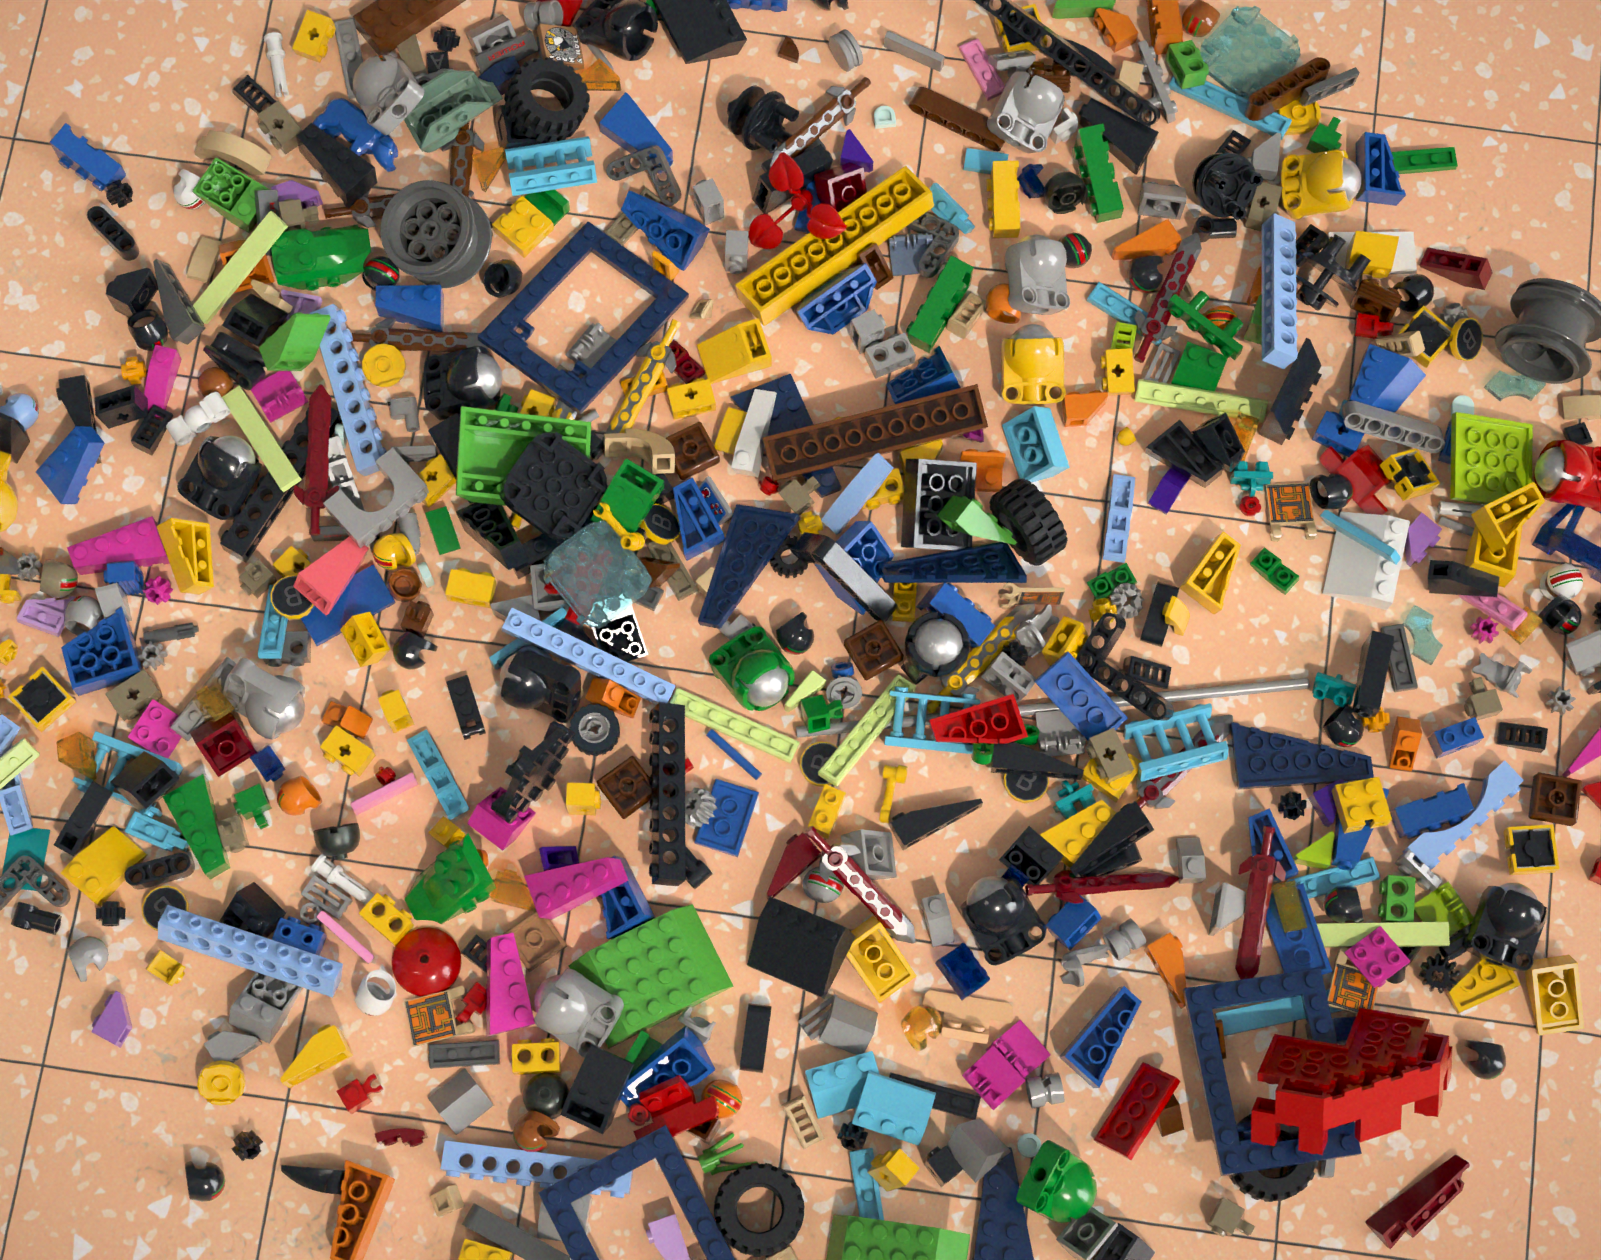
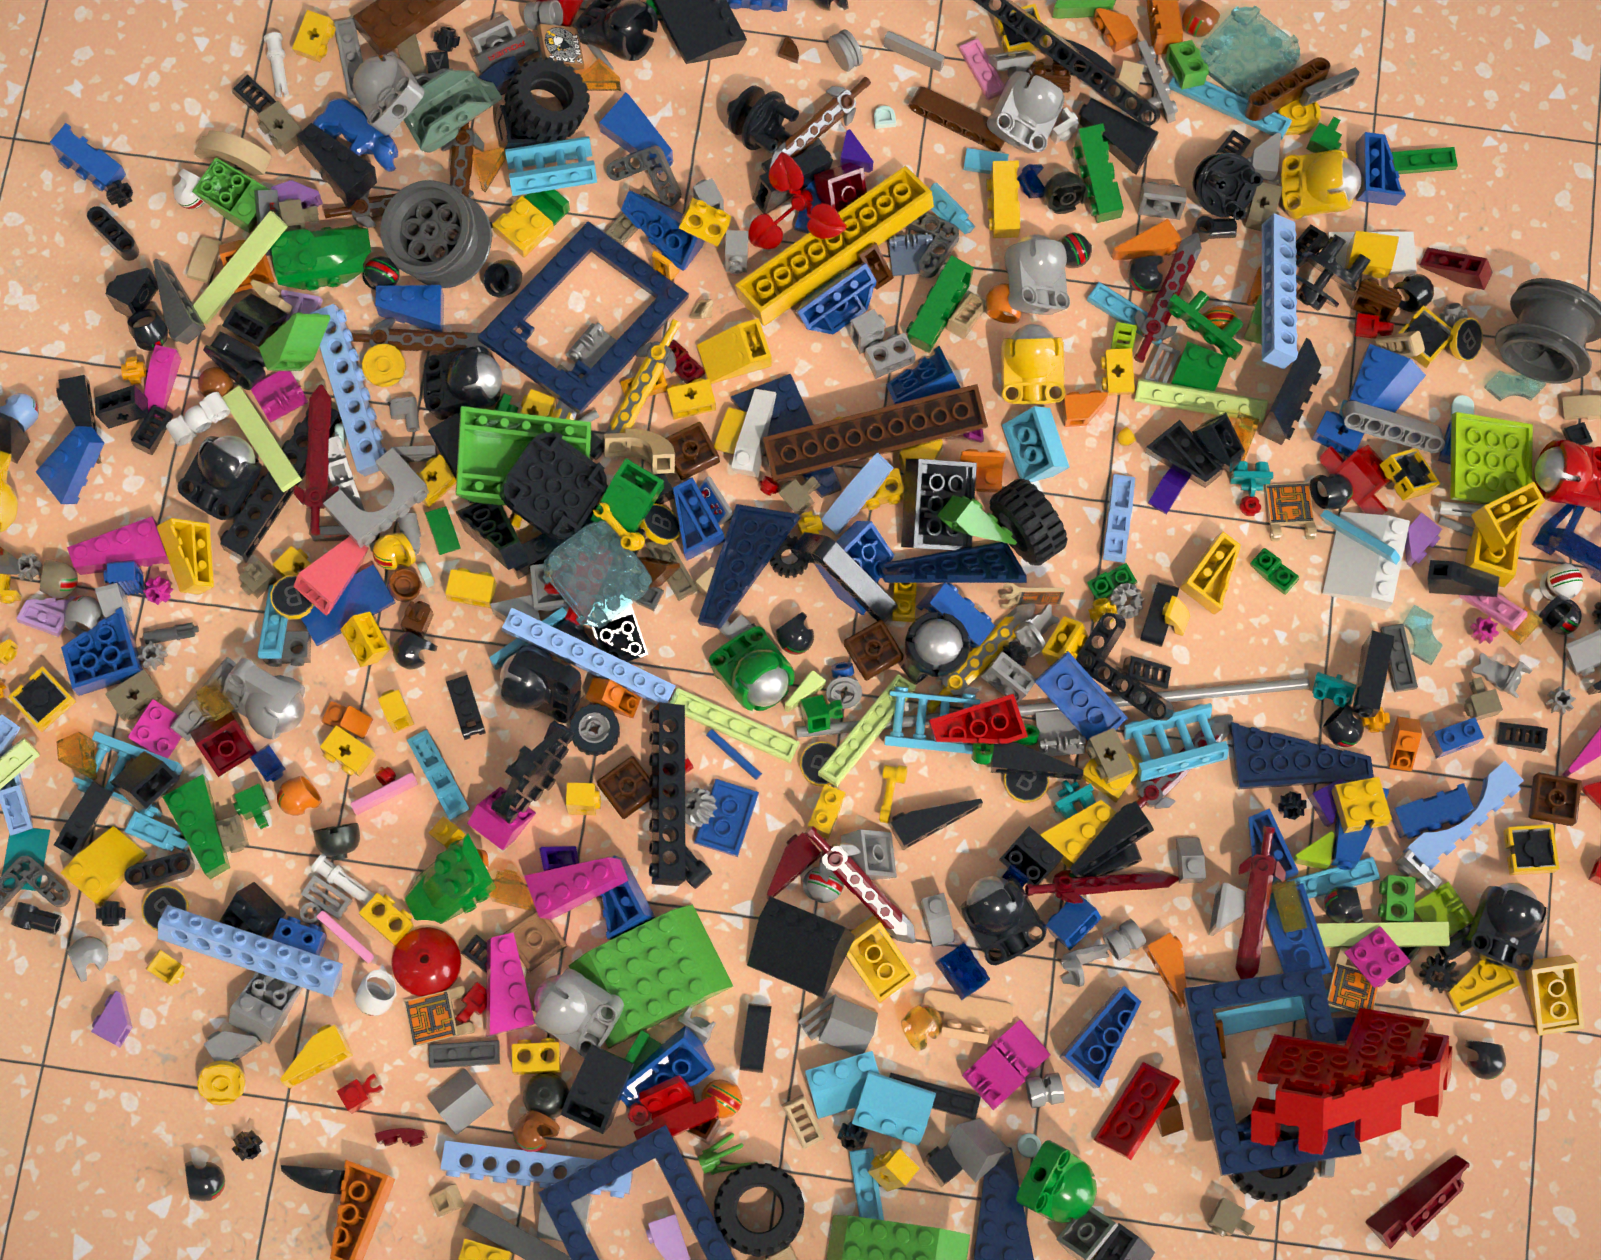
none -> yellow brick [679,197,731,247]

